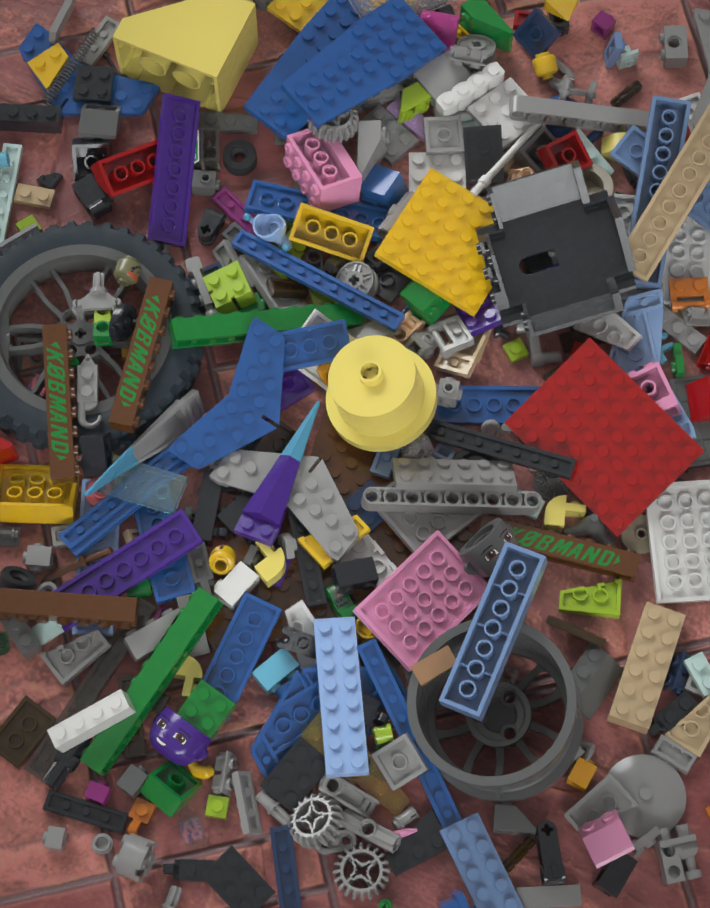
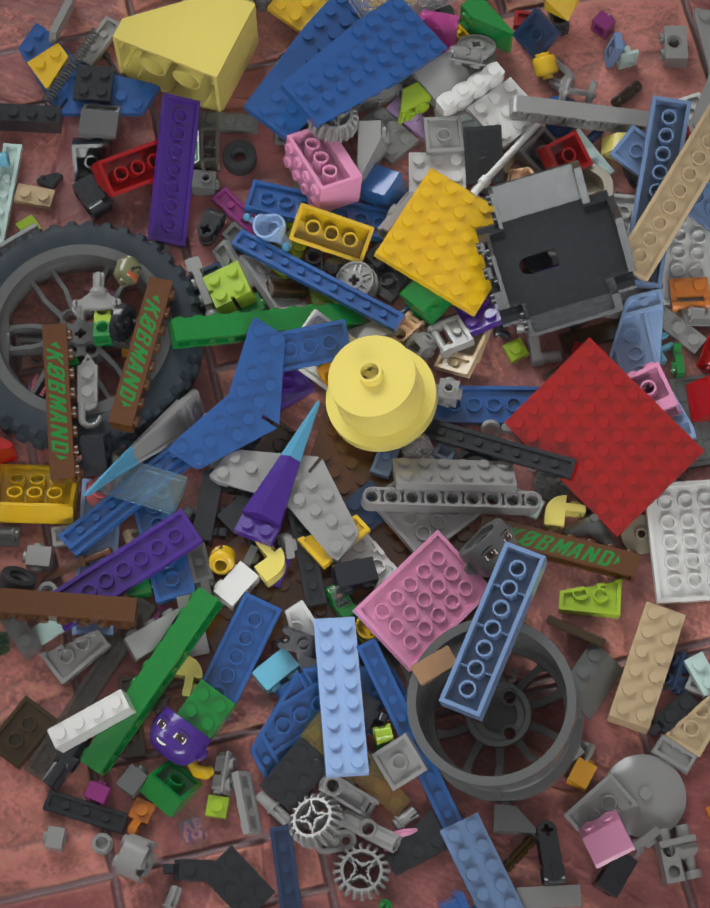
white wing [573,313,643,352] -> none

